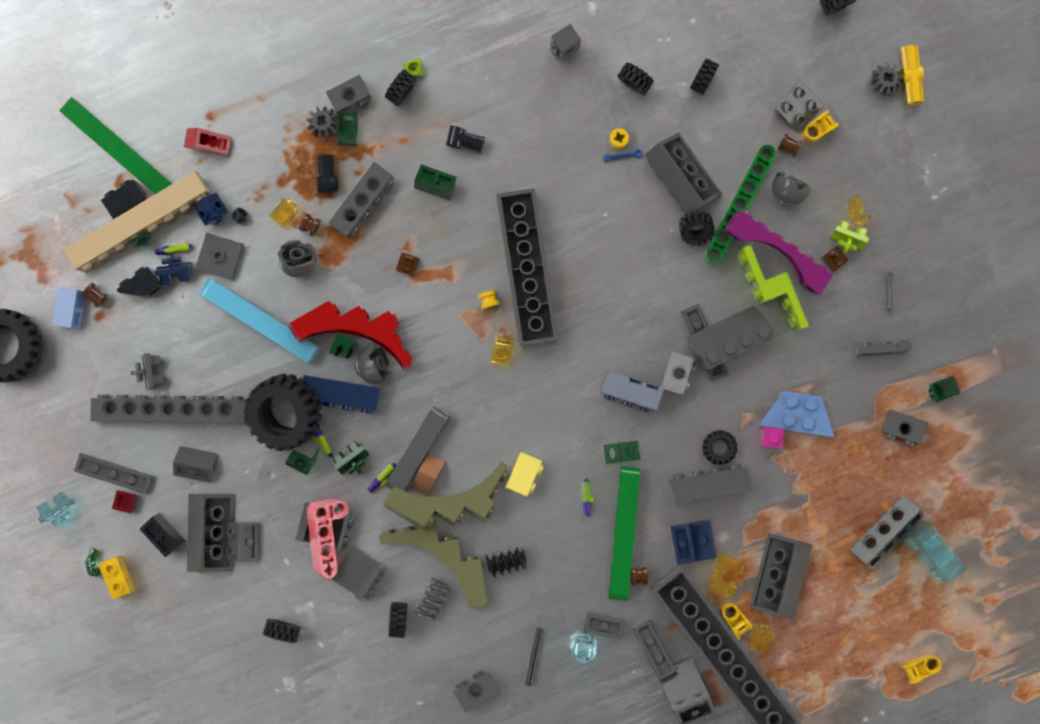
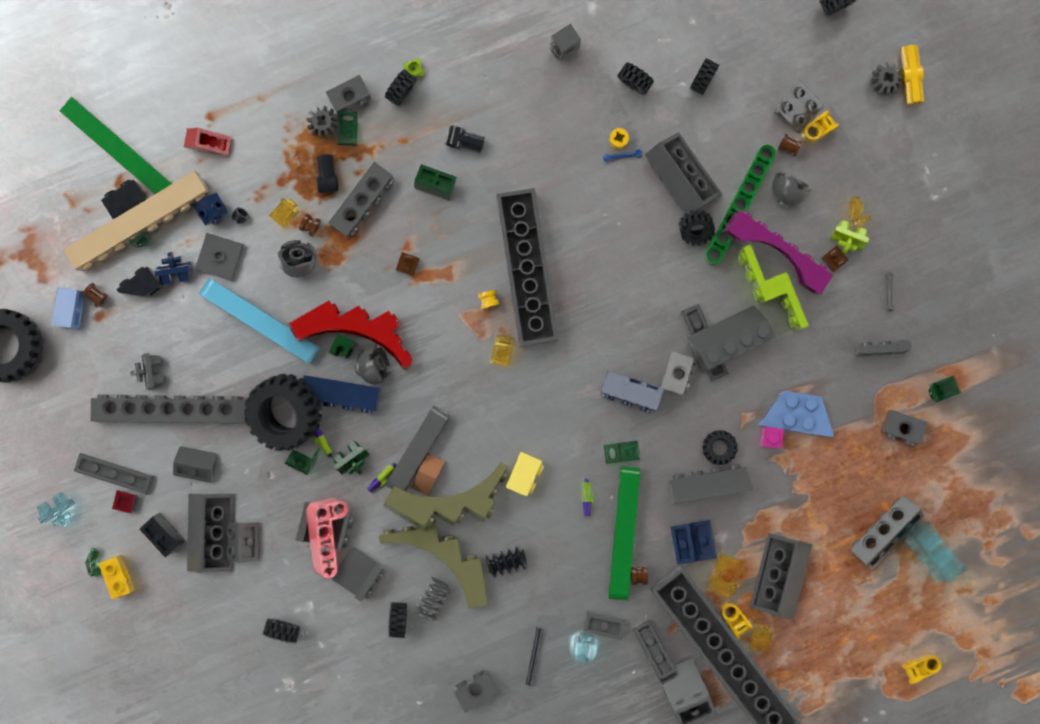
lime piece [155,243,193,255] -> none

